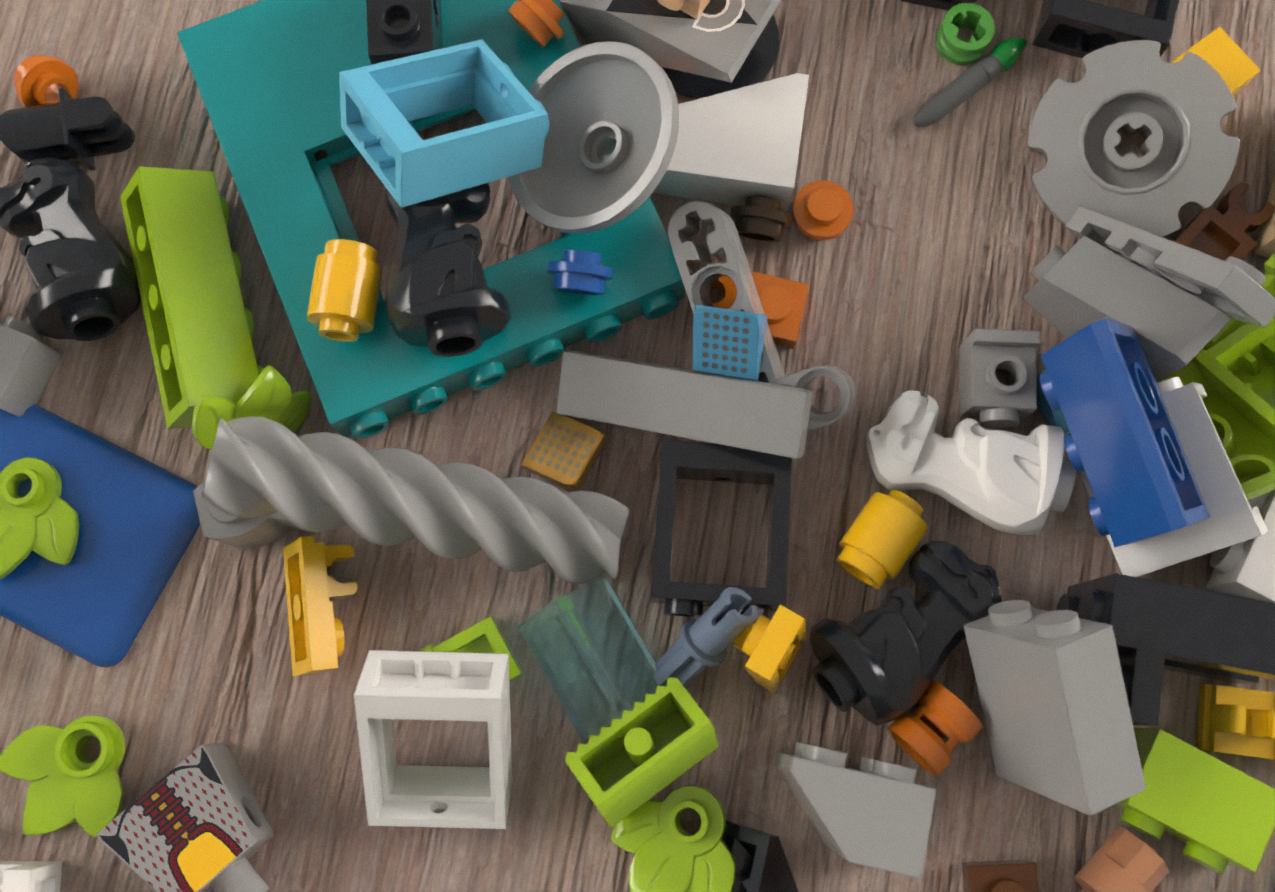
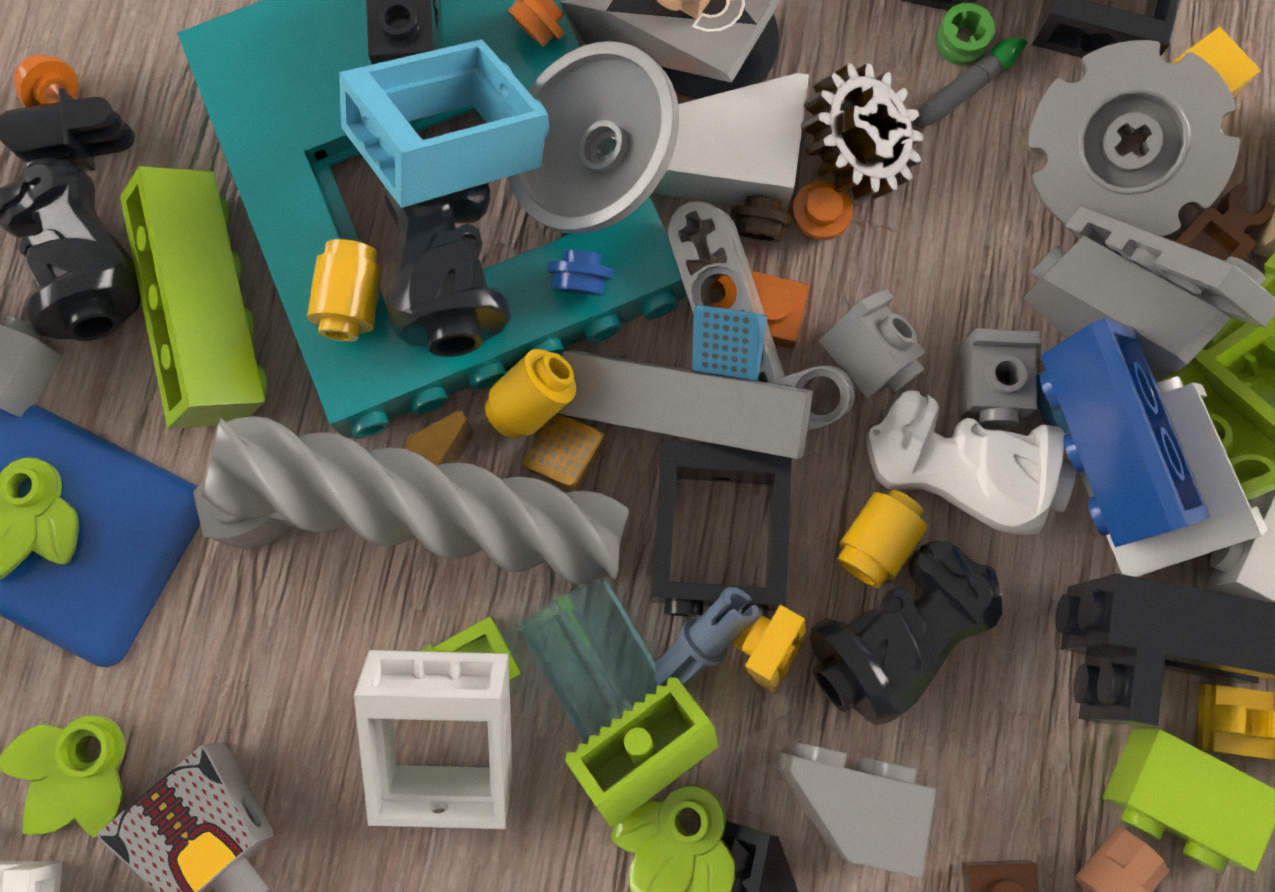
lime plate [192,365,311,450] -> none
yellow plate [283,536,357,677] -> none
orange wheel [887,681,983,777] -> none
light grey brick [963,600,1146,816] -> none
none -> pearl gold slope [404,410,474,466]
none -> yellow brick [485,349,577,439]
none -> dark brown gear [801,63,924,201]
none -> light grey brick [819,288,926,399]

